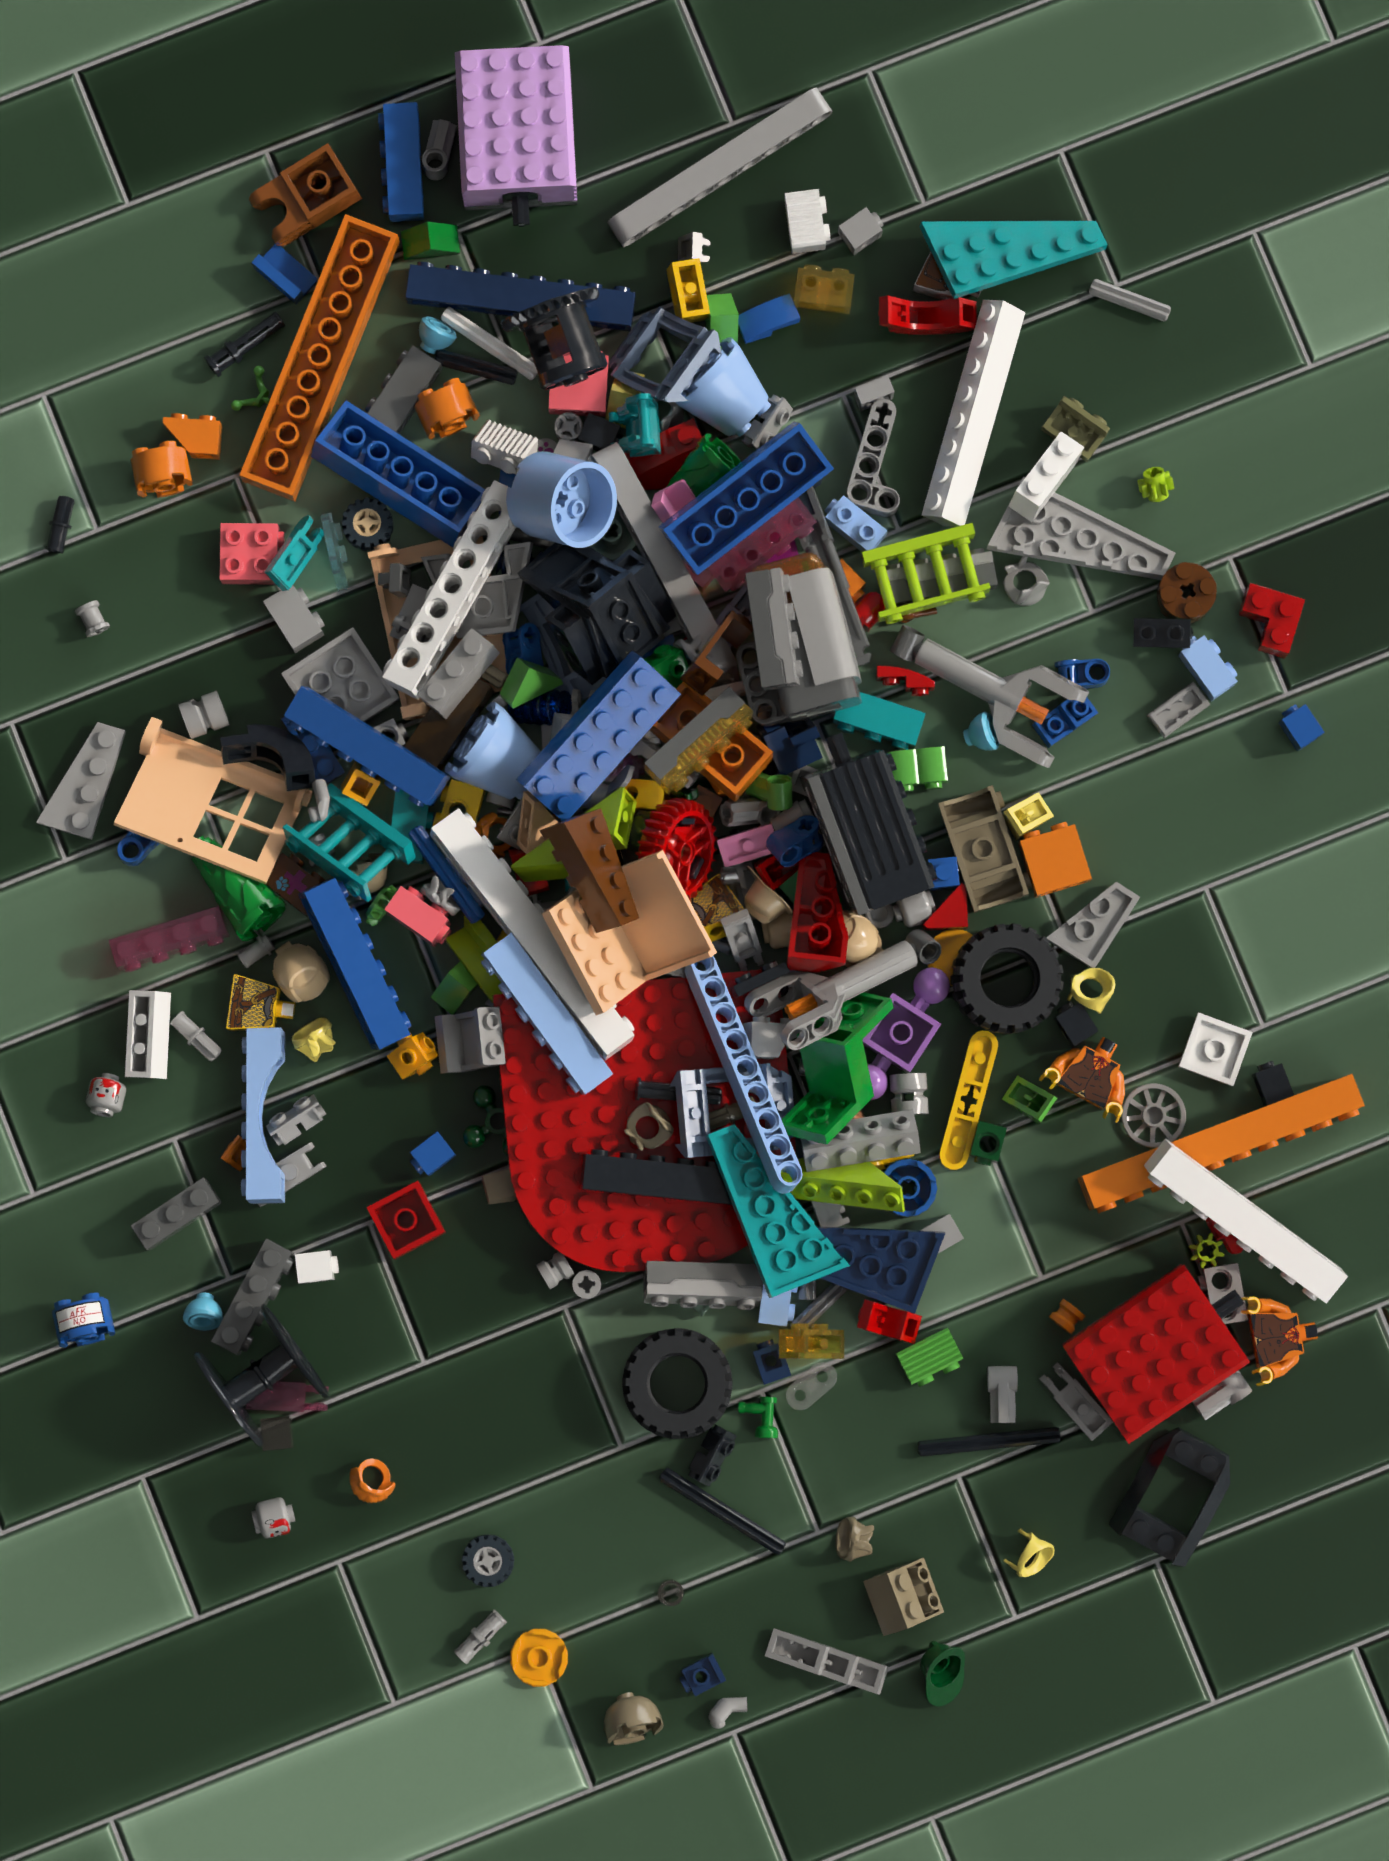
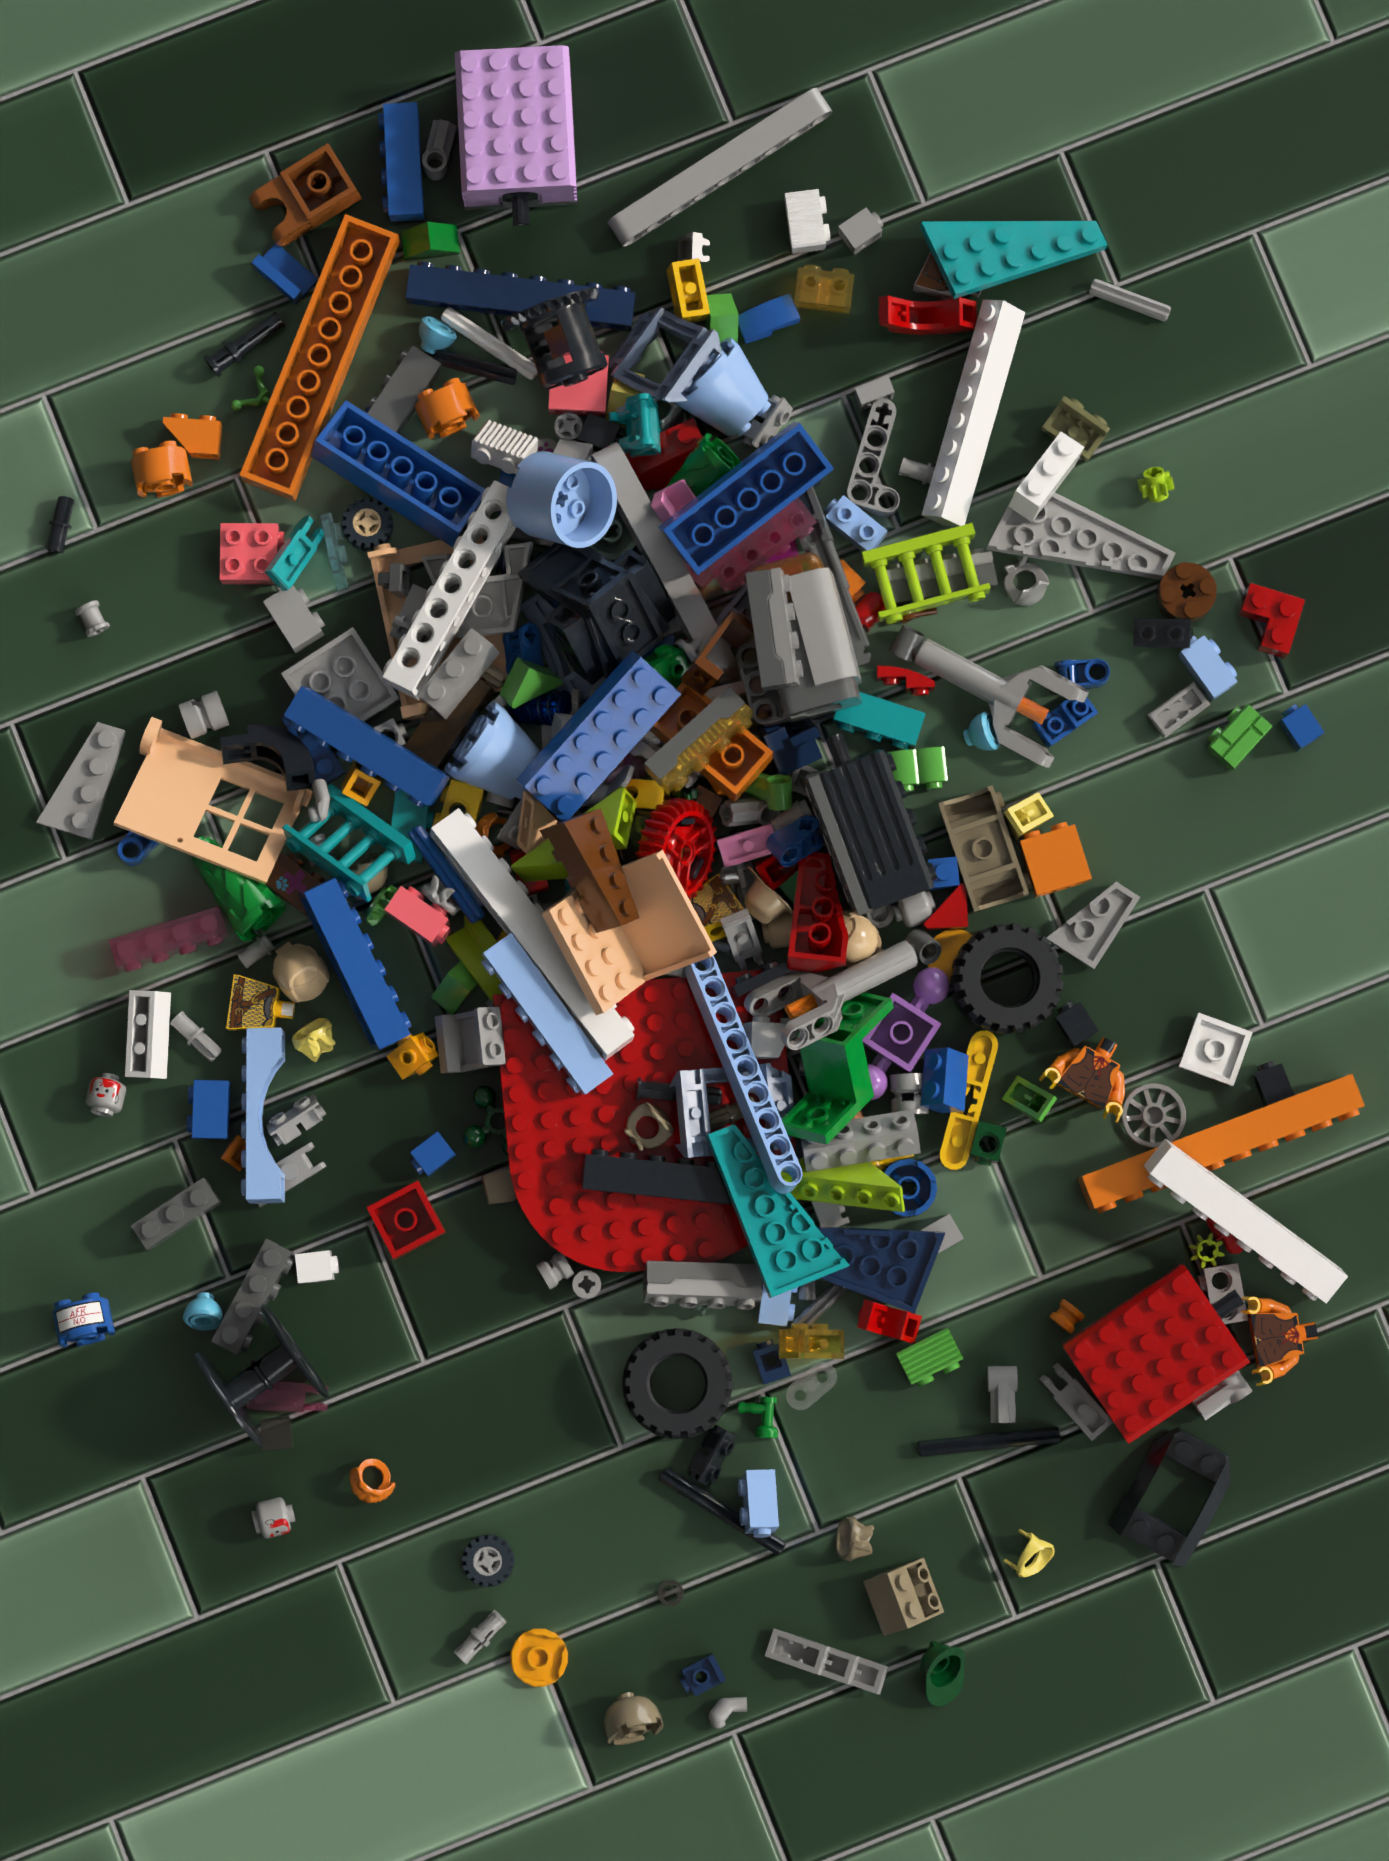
light yellow piece [1067,968,1115,1014] -> none
none -> blue brick [187,1080,231,1140]
none -> light blue brick [738,1469,779,1538]
none -> light grey pin [899,458,935,485]
none -> blue brick [921,1047,969,1113]
none -> bright green brick [1206,704,1272,771]

